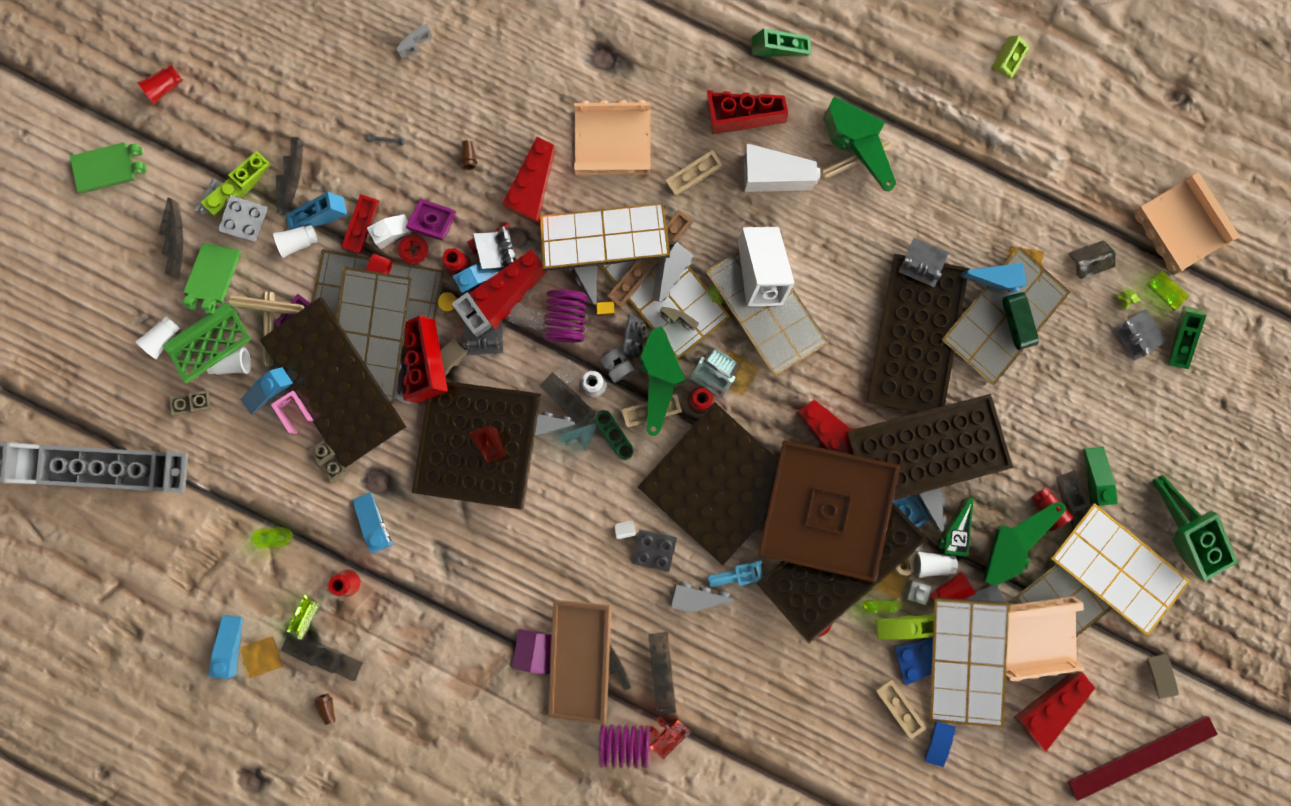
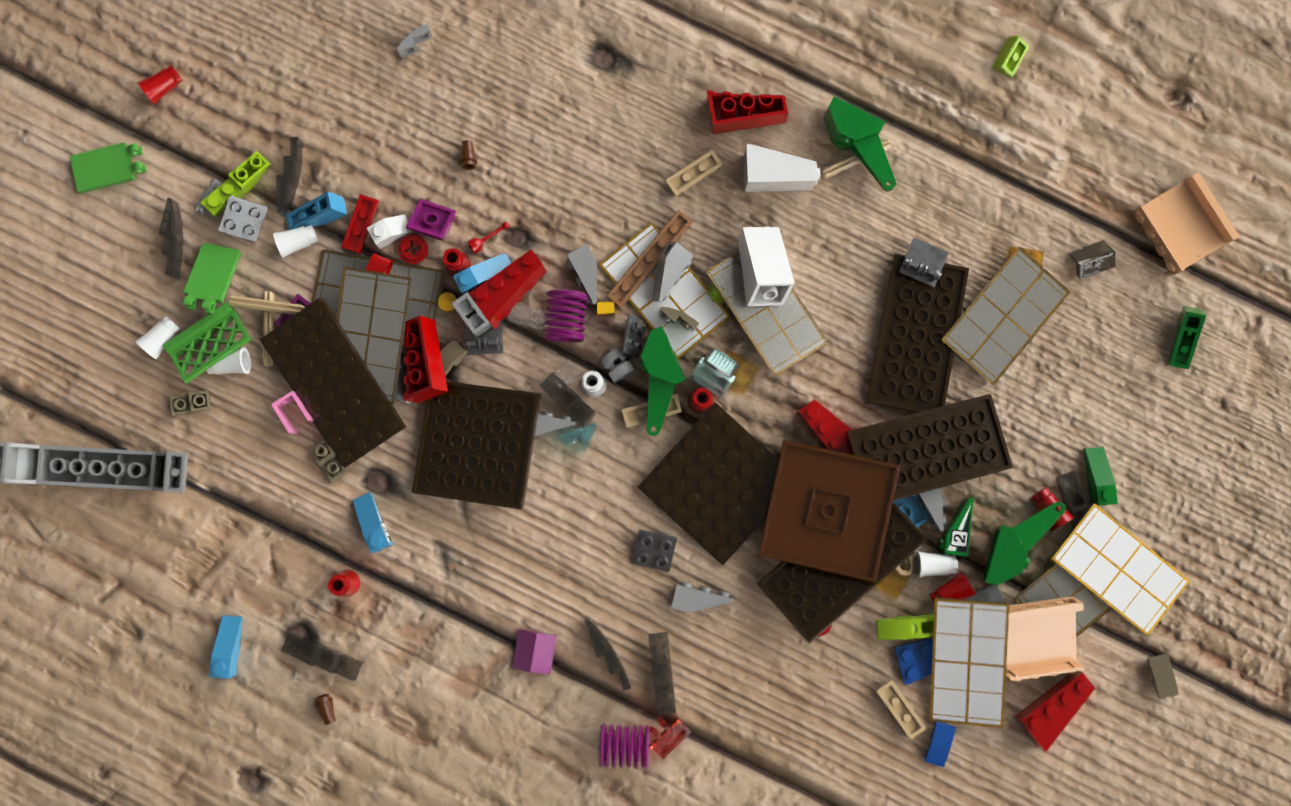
clear yellow piece [240,636,283,678] -> none
dark azure slope [241,367,293,415] -> none
clear neon green plate [252,527,293,548] -> none
clear neon green plate [287,595,320,639] -> none
dark grey hinge [367,133,406,145] -> none
clear red slope [470,426,505,463] -> none
hinge [473,227,516,269] -> none
red wedge [502,137,555,225] -> none
white piece [540,203,671,271] -> none
medium nougat tile [548,600,611,725] -> none
light nougat panel [574,100,650,175] -> none
dark green beam [595,410,634,460] -> none
white slope [615,521,636,539] -> none
medium azure connector [708,560,764,587] -> none
green slope [751,28,811,57] -> none
clear neon green plate [863,600,902,613] -> none
white tile [906,581,931,605] -> none
dark azure slope [961,263,1027,293] -> none
dark green beam [1002,292,1039,350] -> none
dark red tile [1067,716,1218,801] -> none
flat silver hinge [1114,309,1166,361] -> none
lime plant [1116,289,1140,309] -> none
clear neon green plate [1146,270,1190,311] -> none
green slope [1152,475,1238,582] -> none

